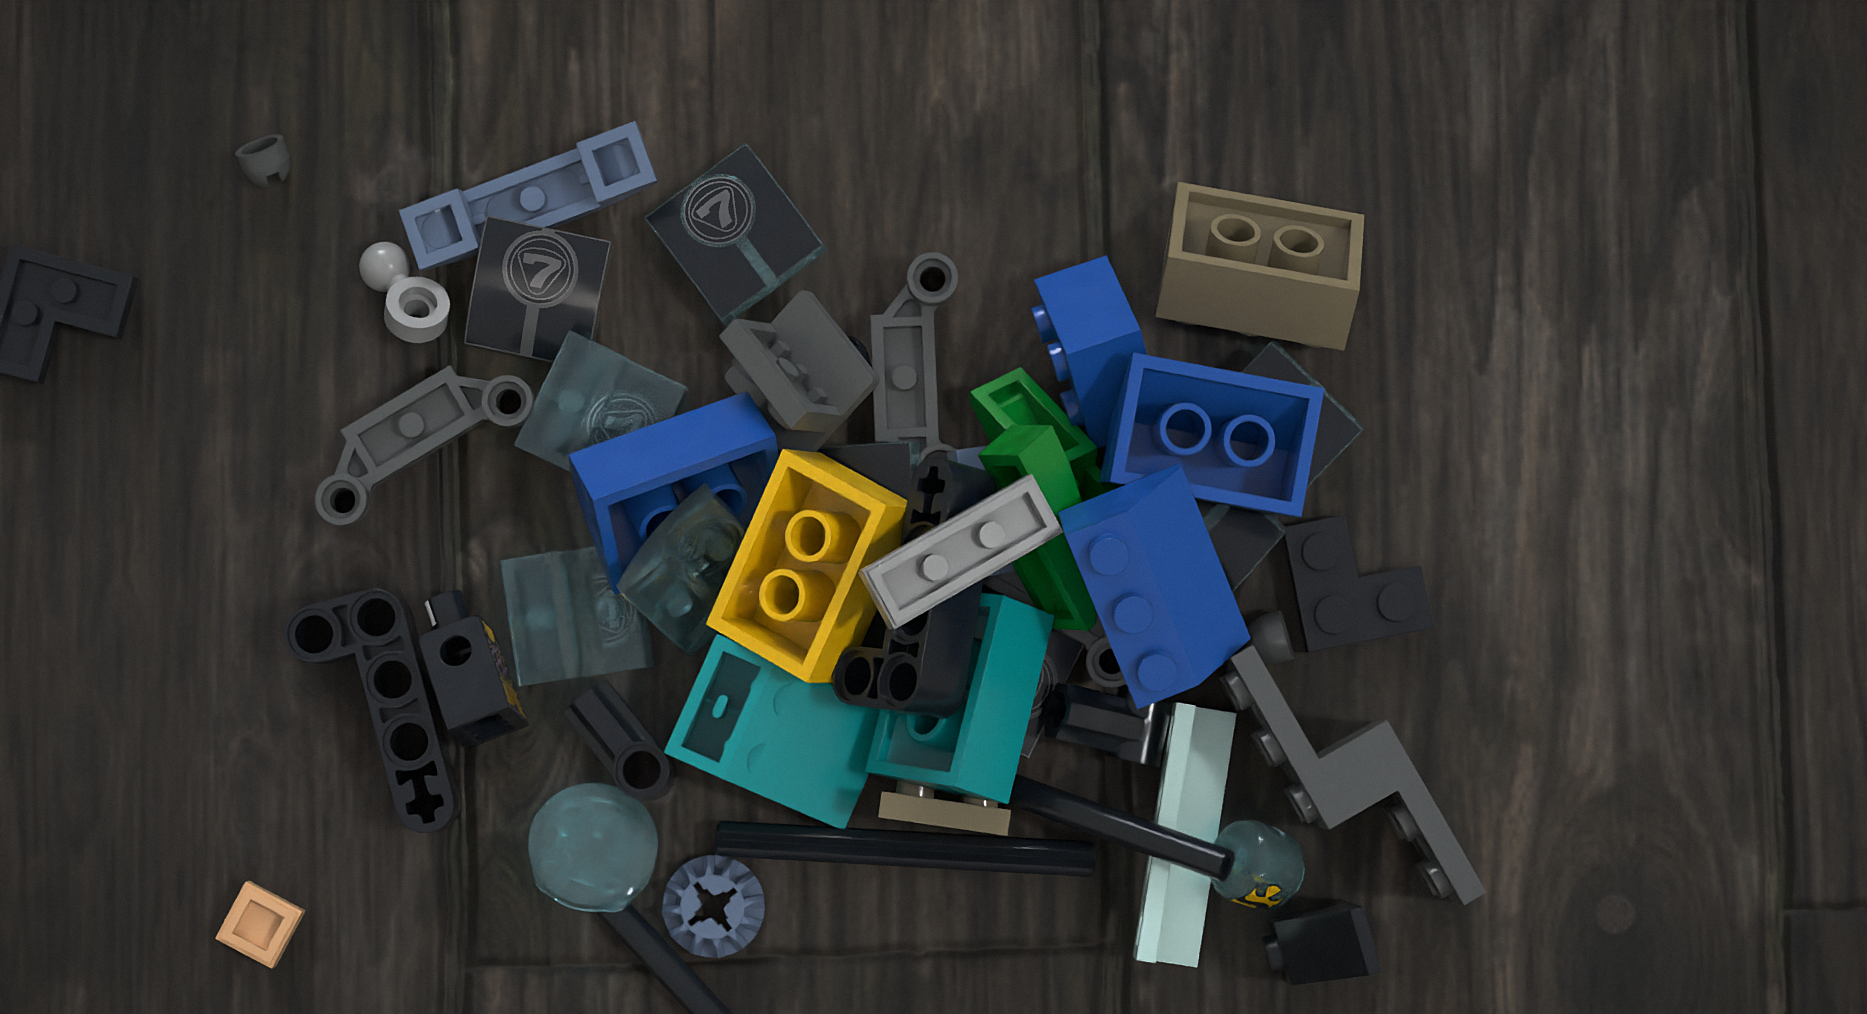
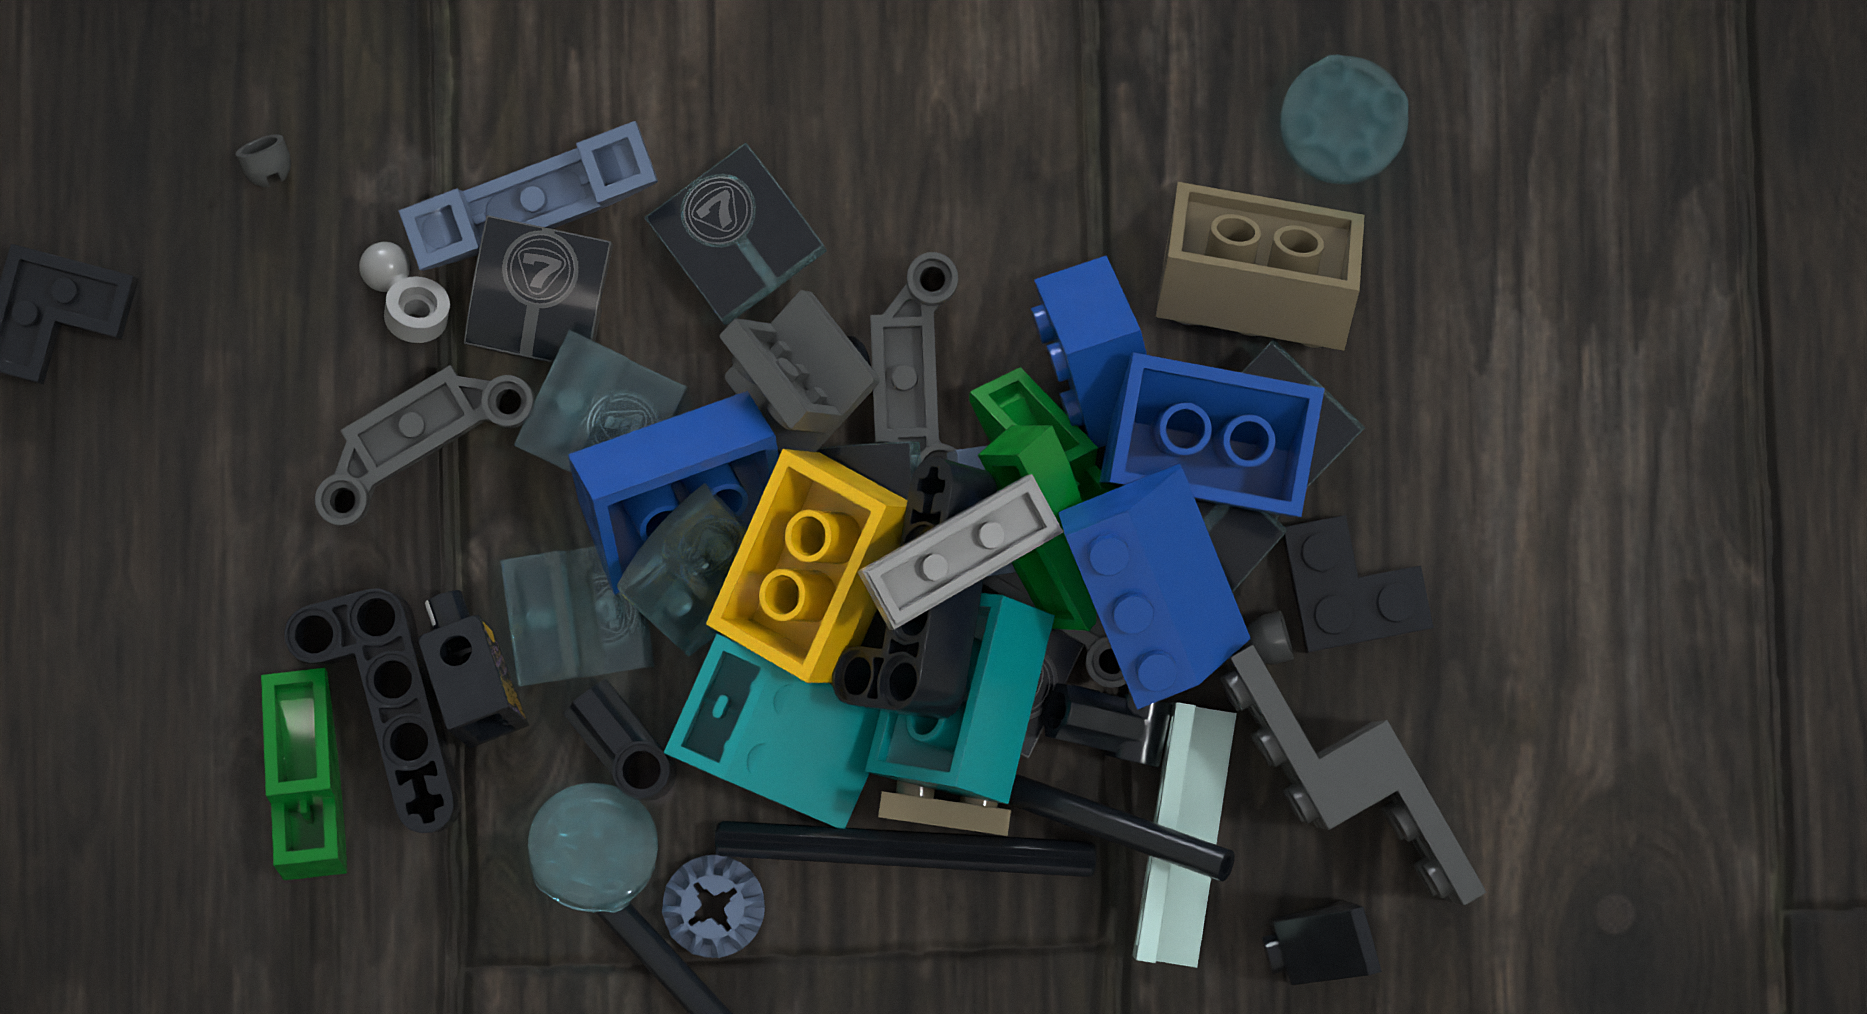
light nougat tile [215,881,306,969] -> none
clear light blue head [1210,819,1305,910] -> none
none -> green slope [261,668,347,881]
none -> clear light blue tile [1280,54,1409,184]

